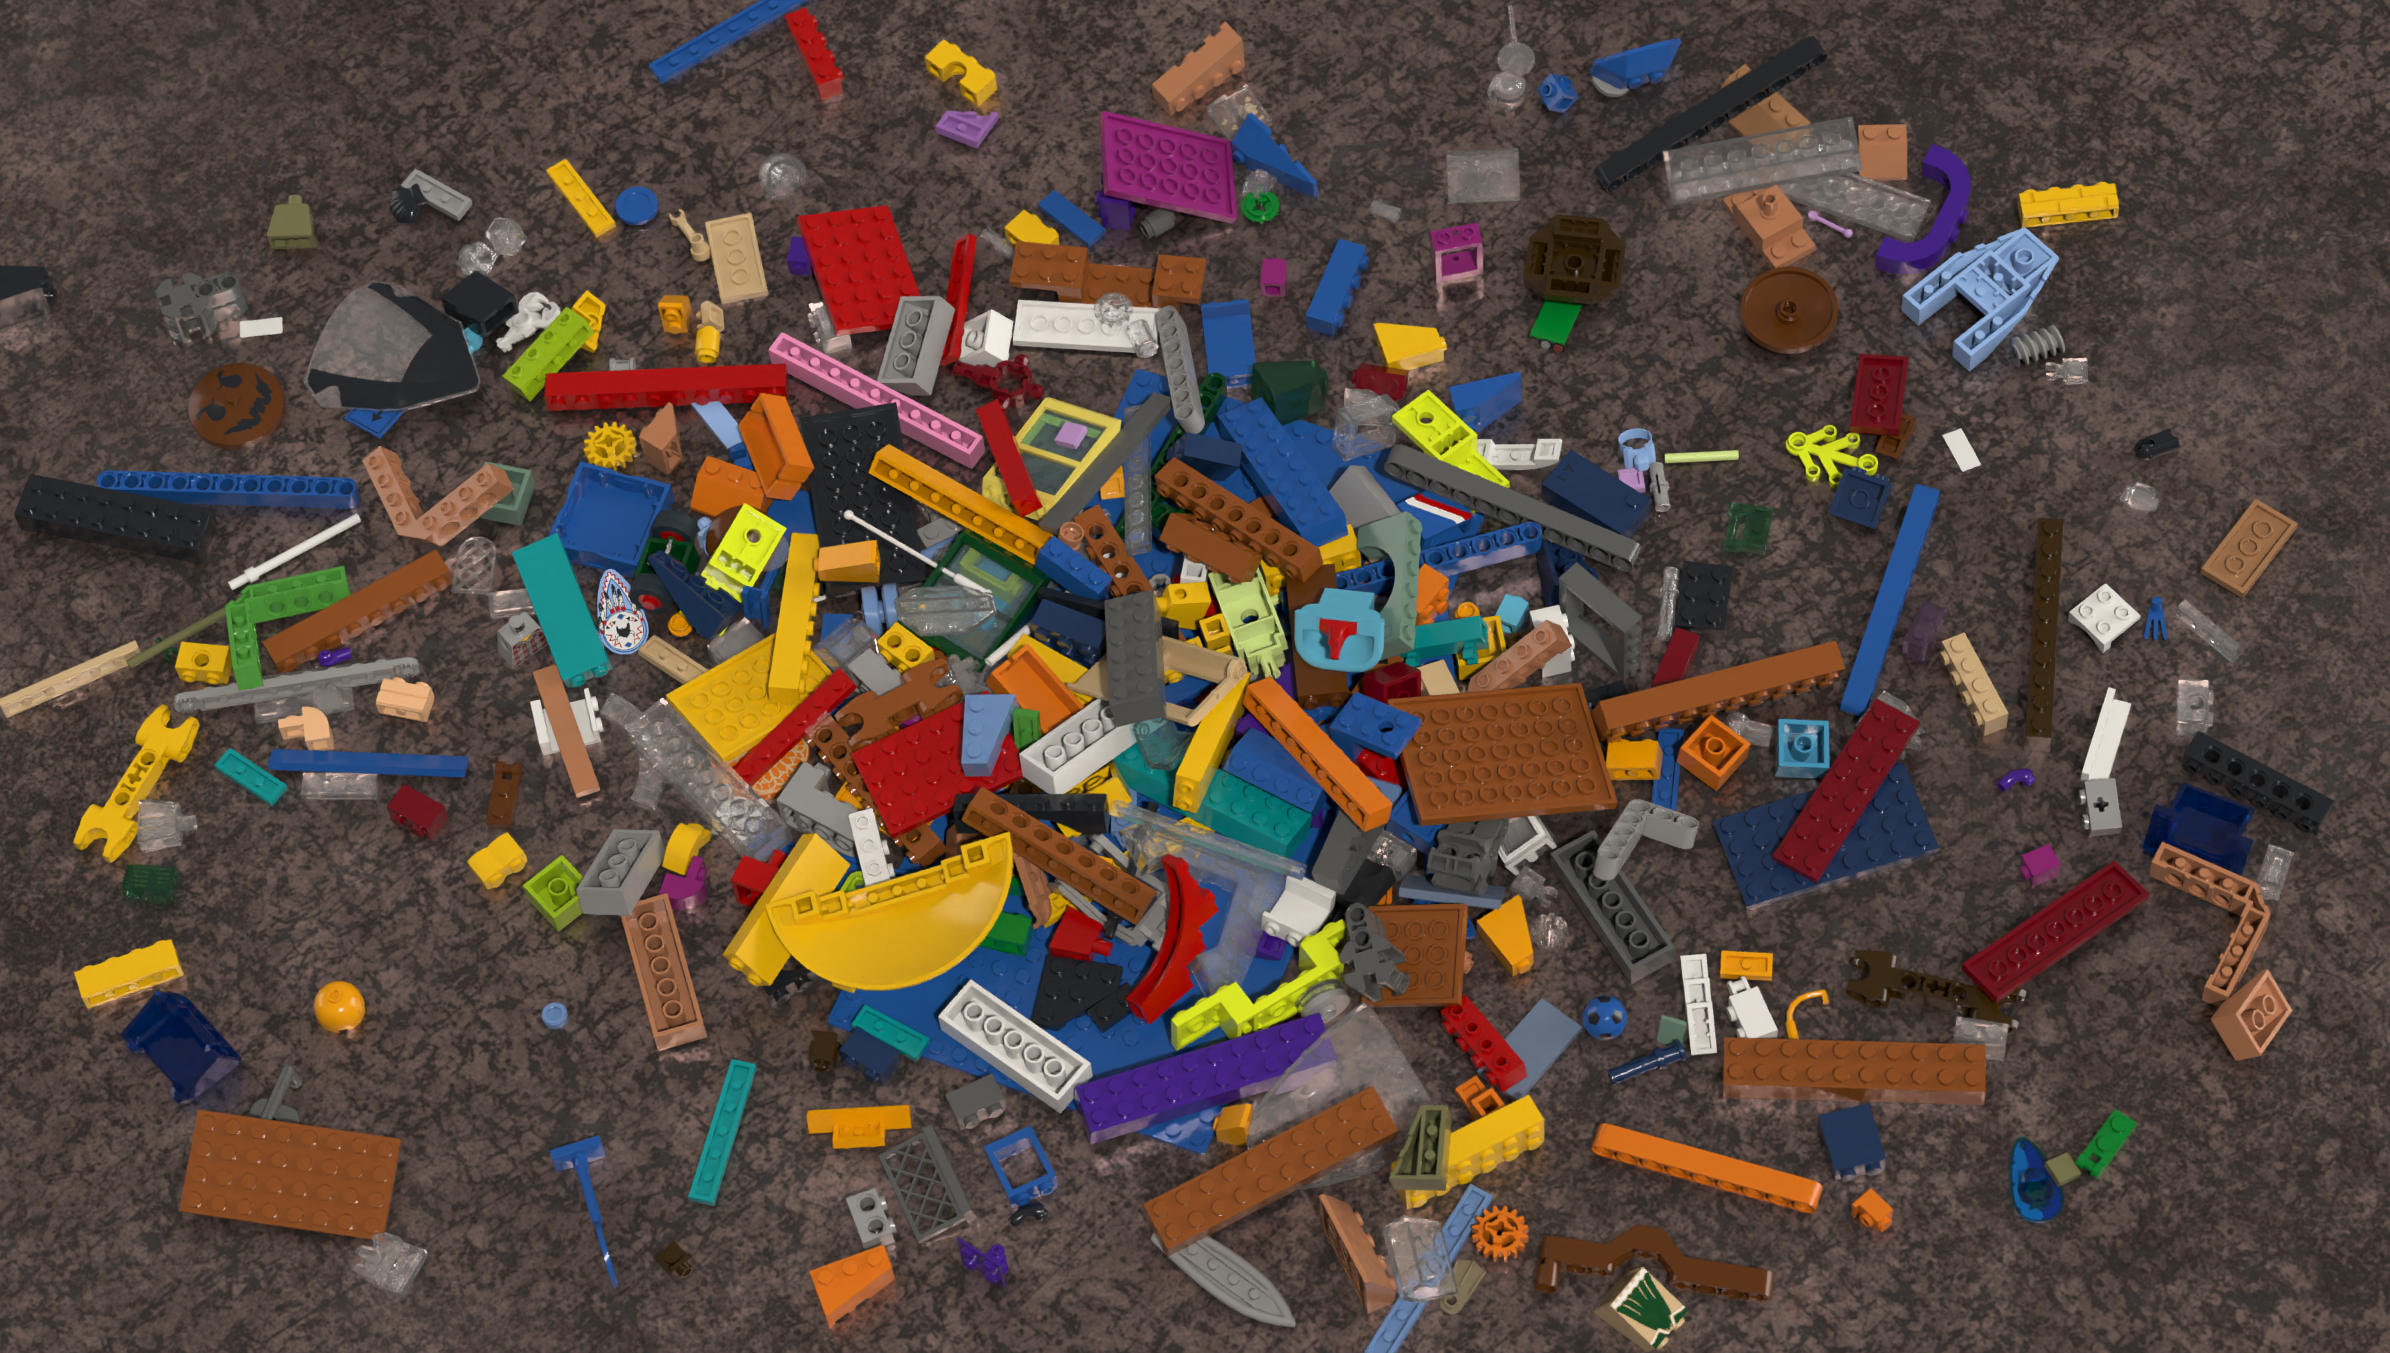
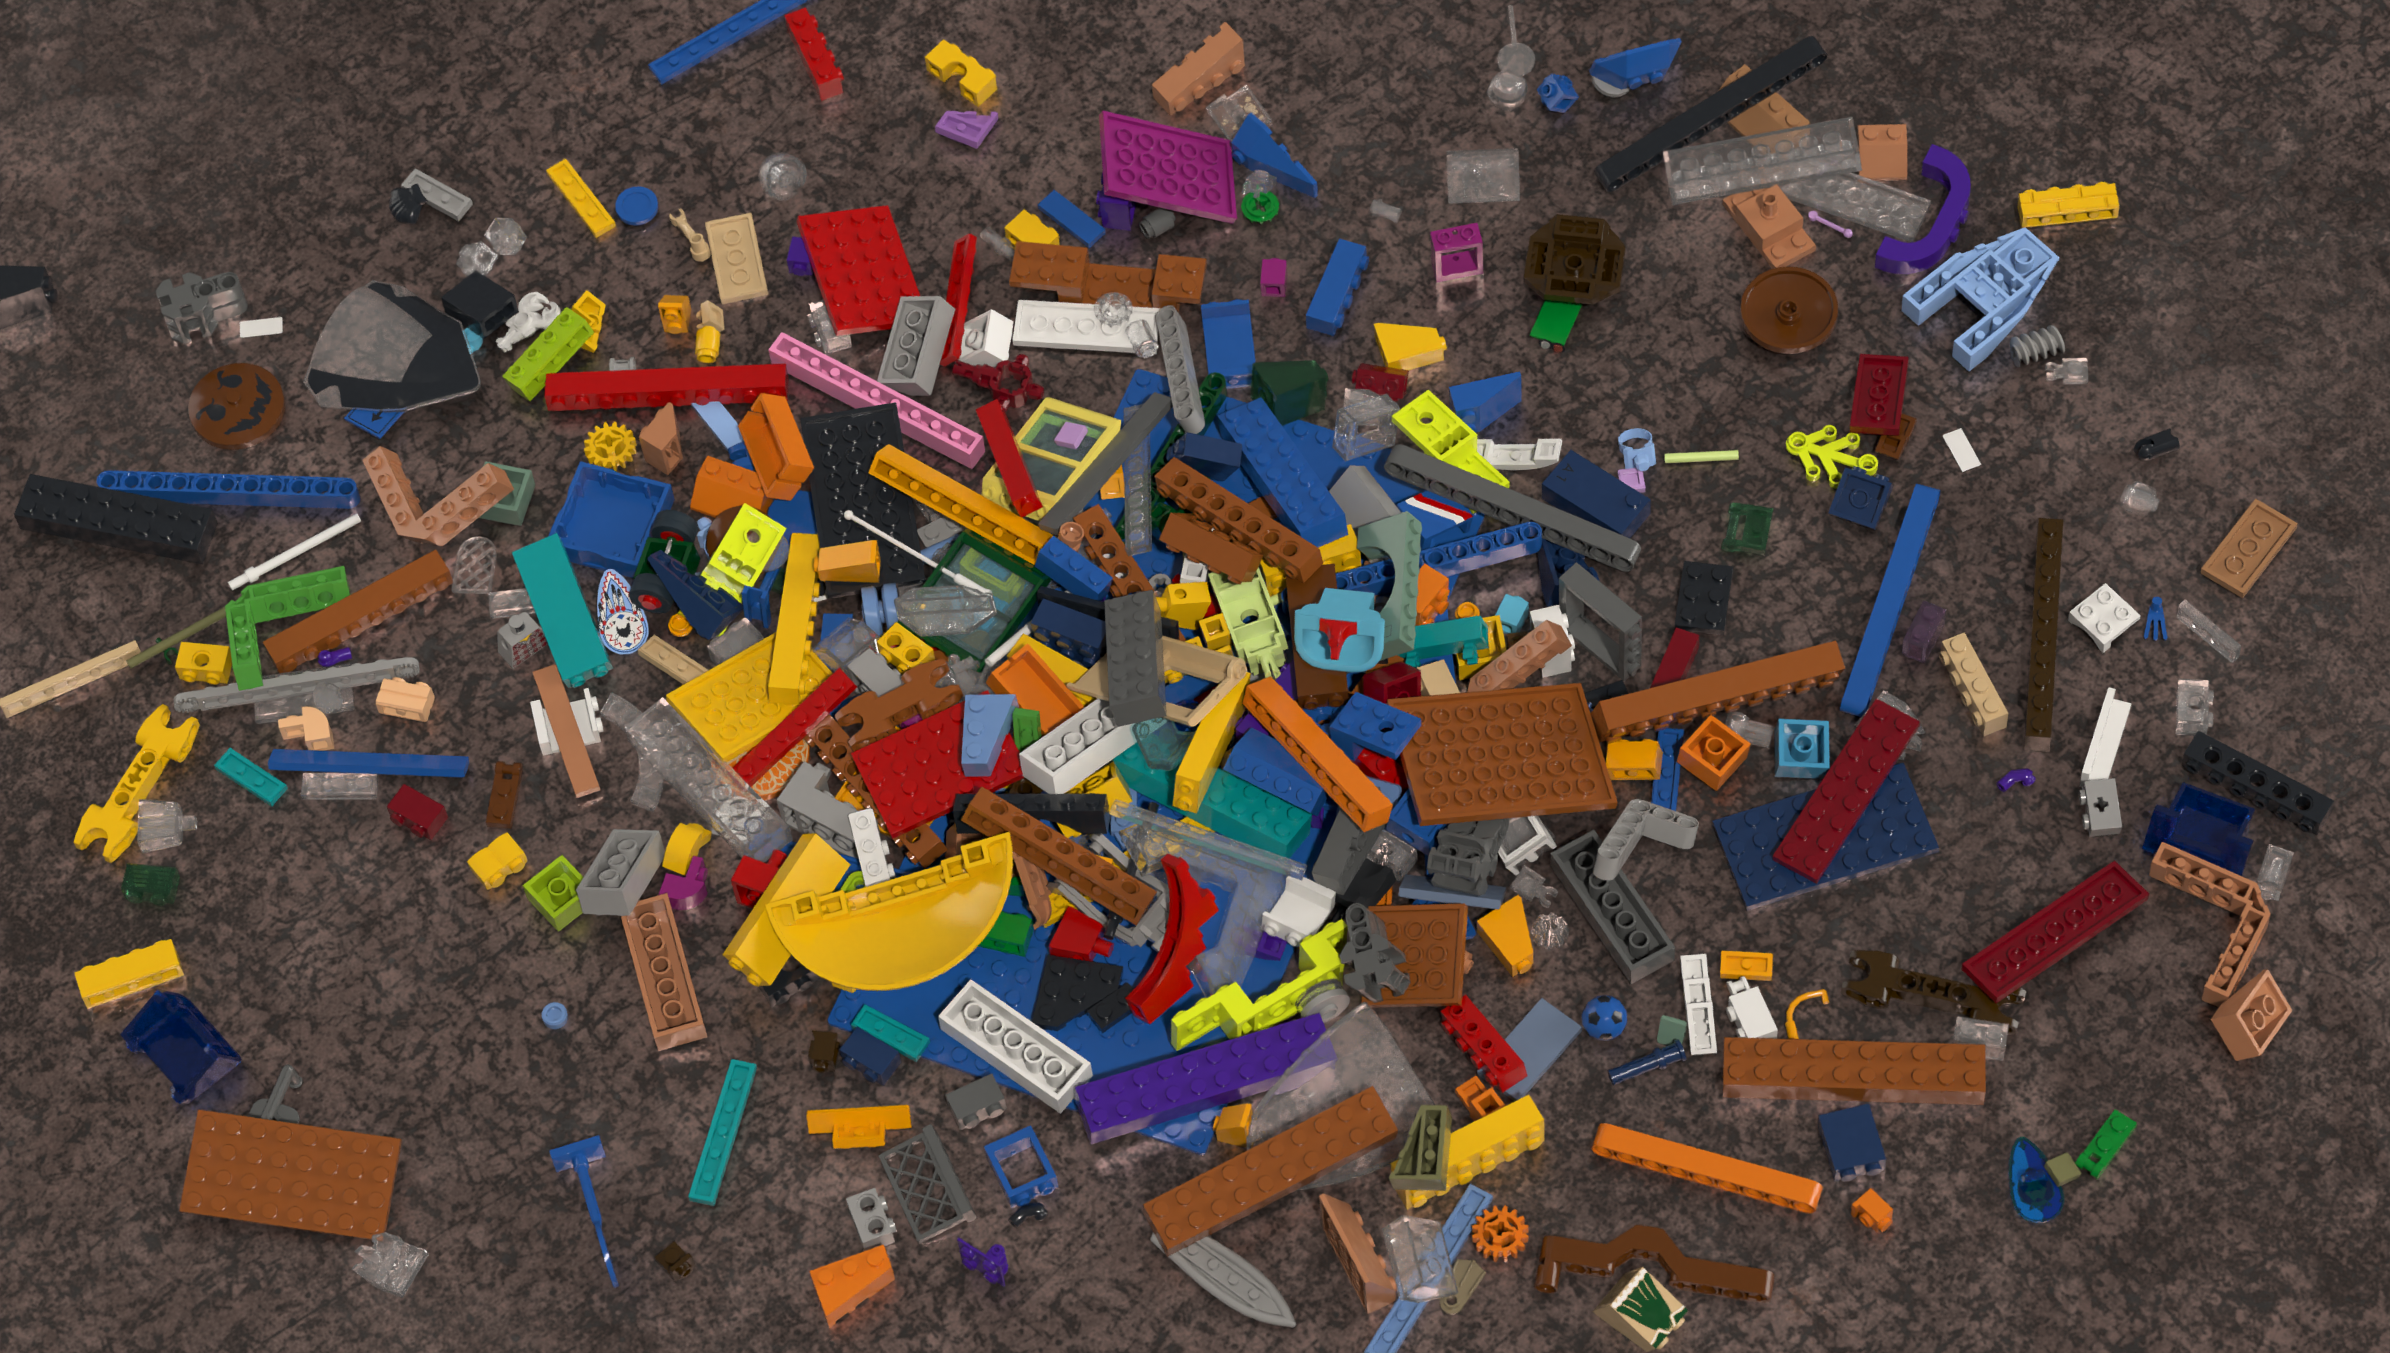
olive torso [267,195,316,249] -> none
light orange cylinder [314,981,365,1033] -> none
light grey pin [1649,462,1671,512] -> none
clear pin [1657,567,1679,640] -> none
magenta brick [2019,844,2061,887] -> none

